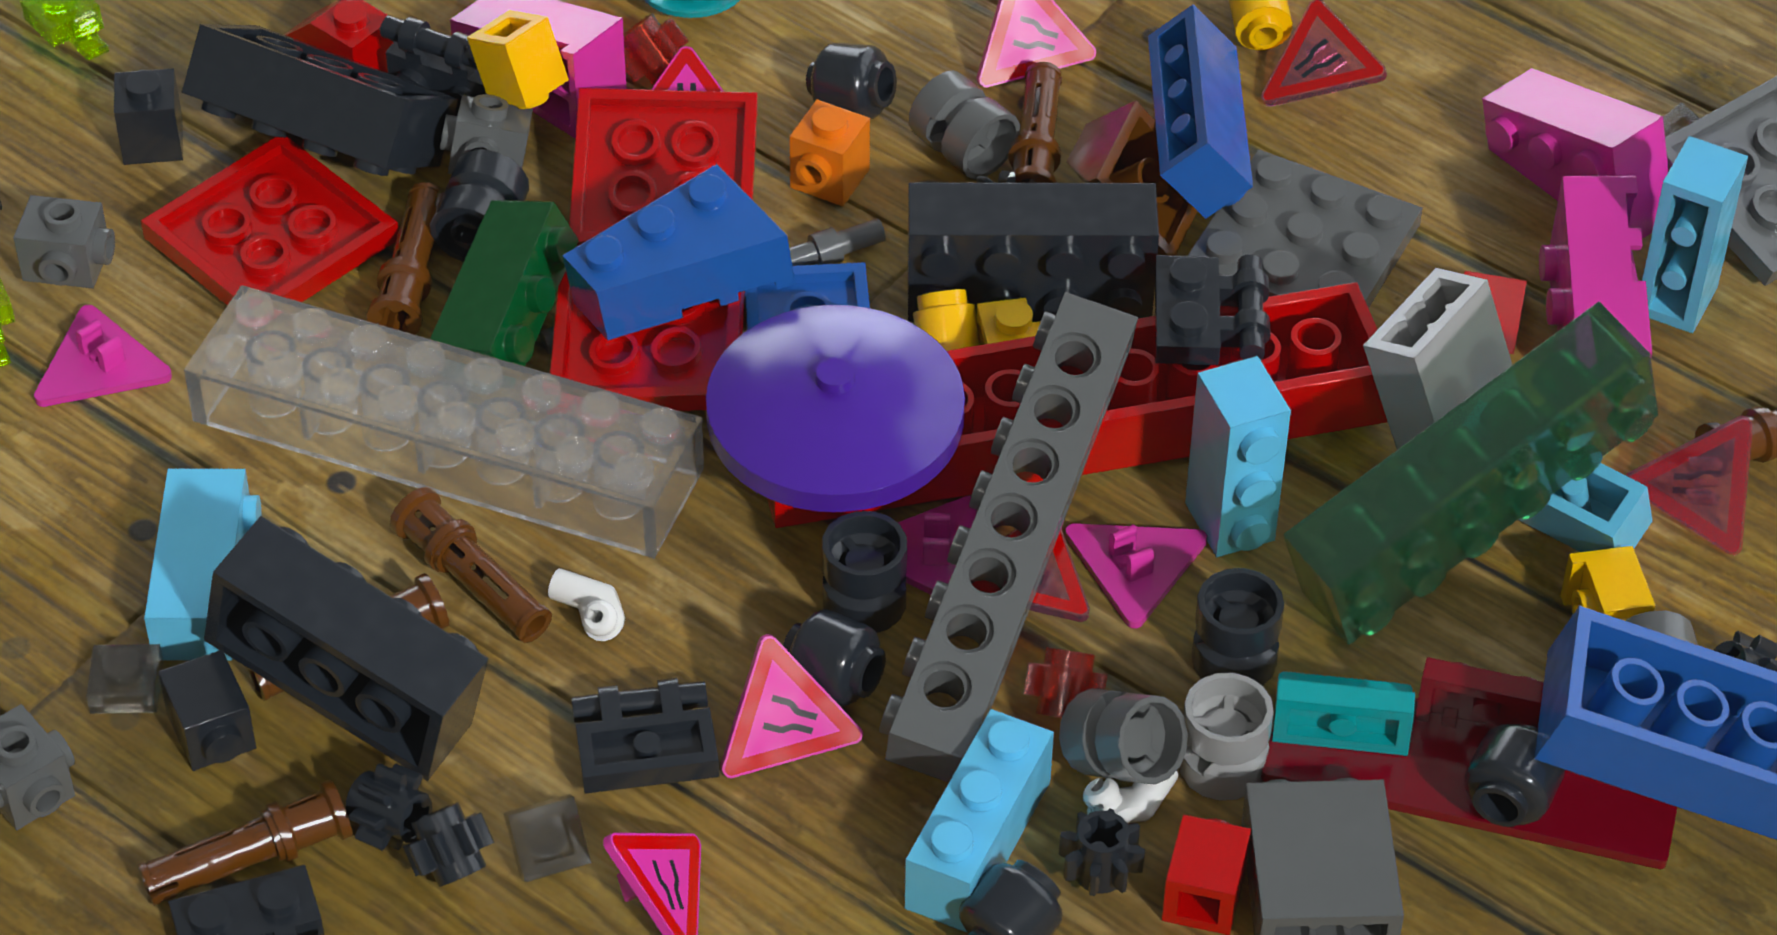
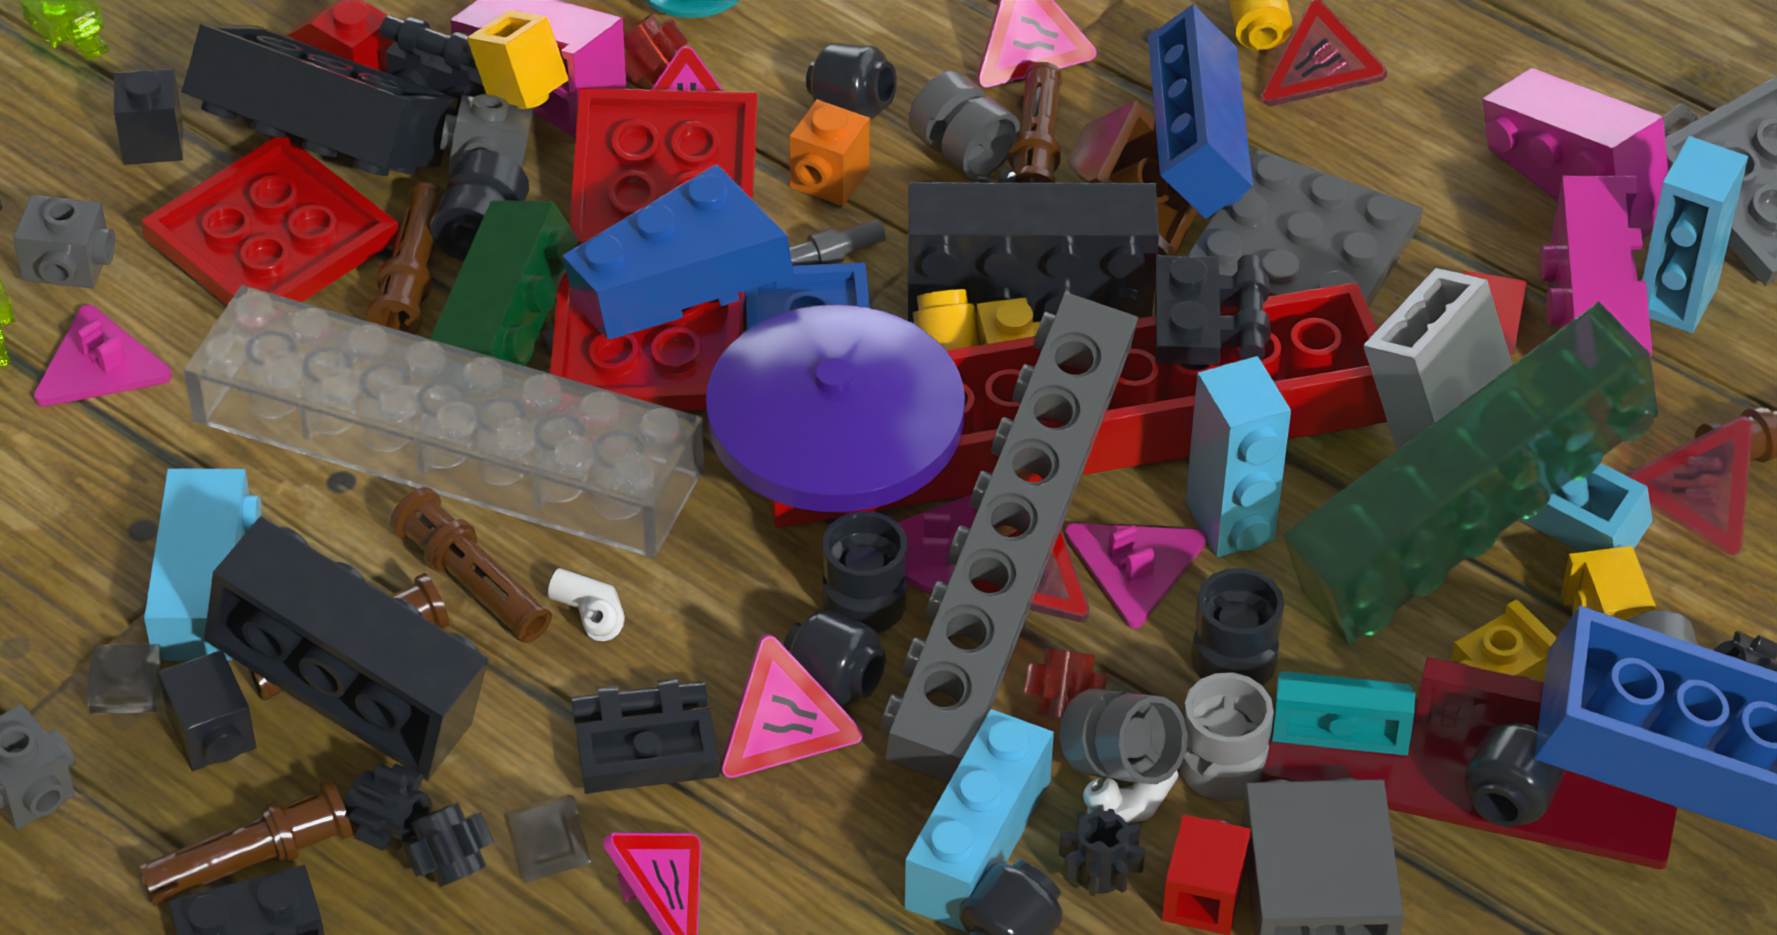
none -> yellow brick [1451,599,1557,682]

